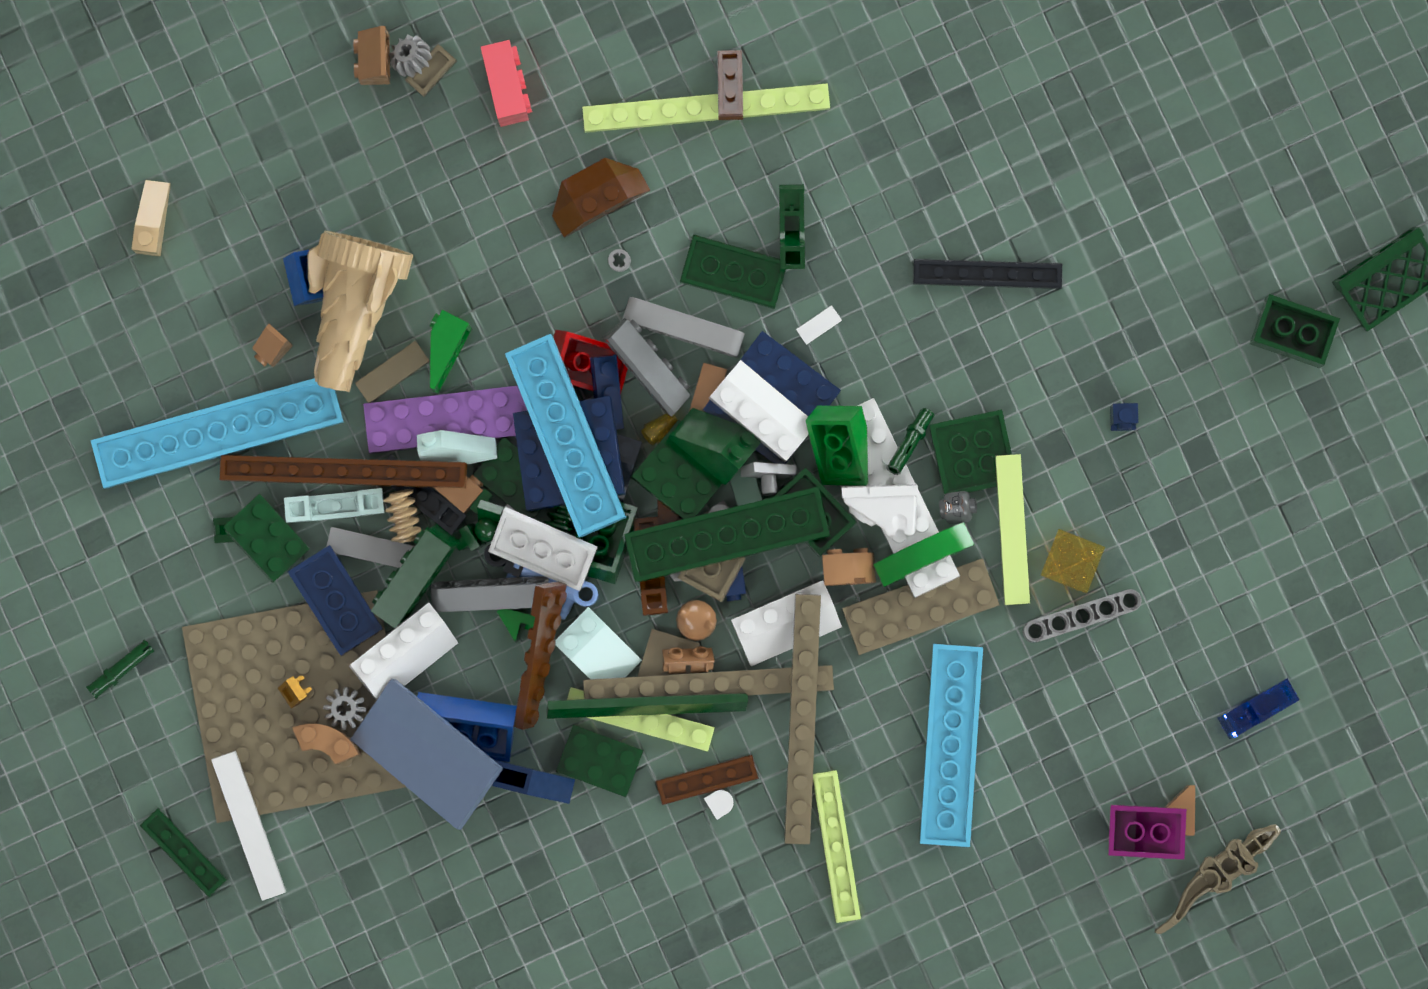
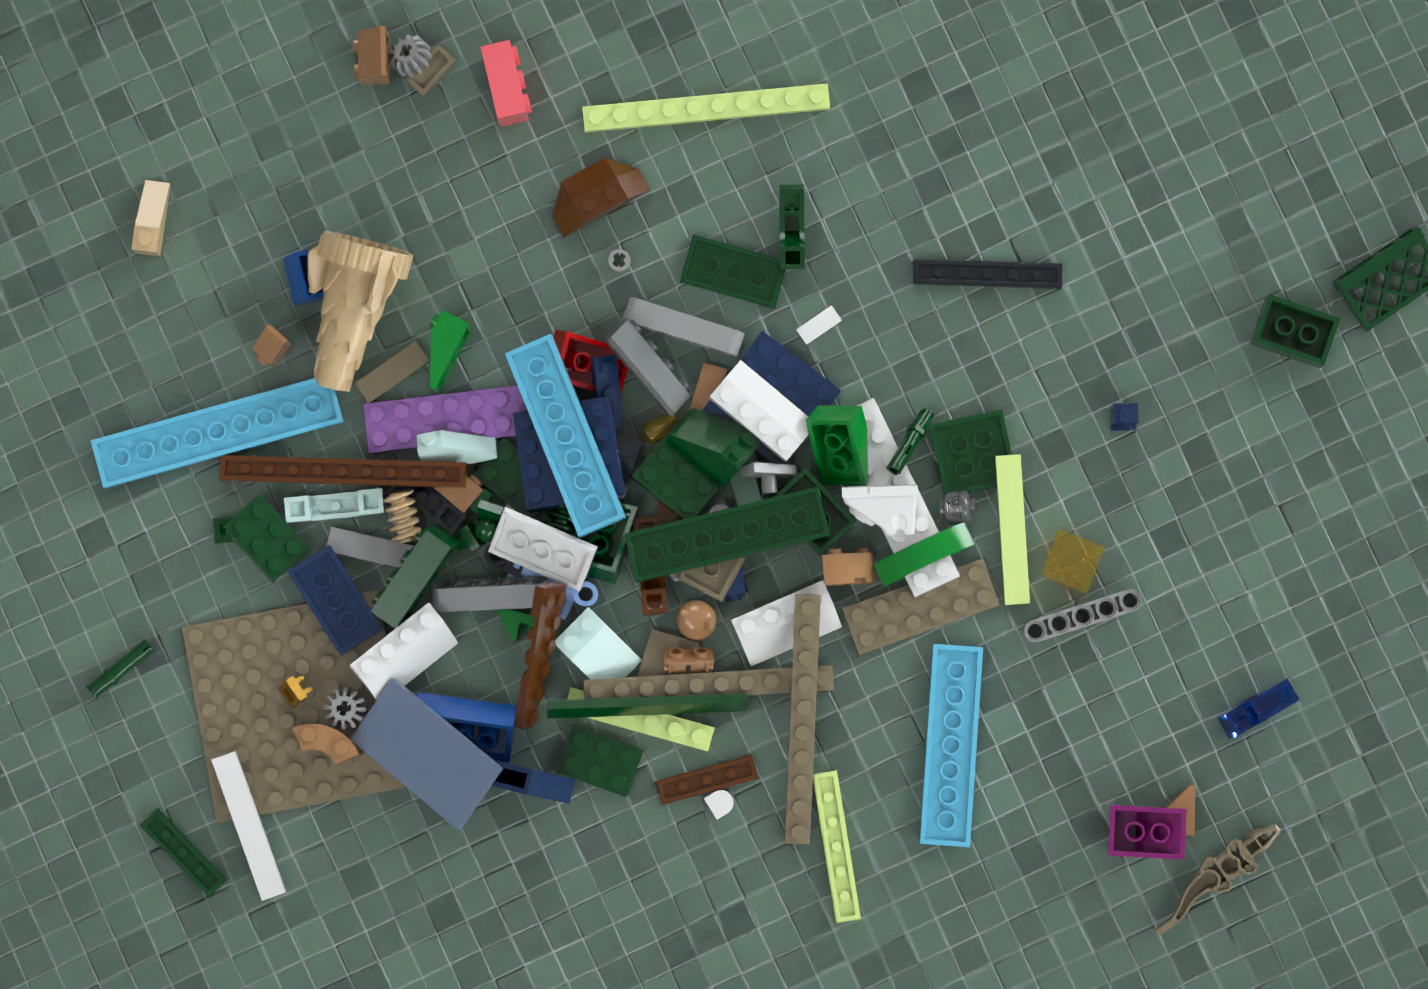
tile [717,50,743,120] -> none

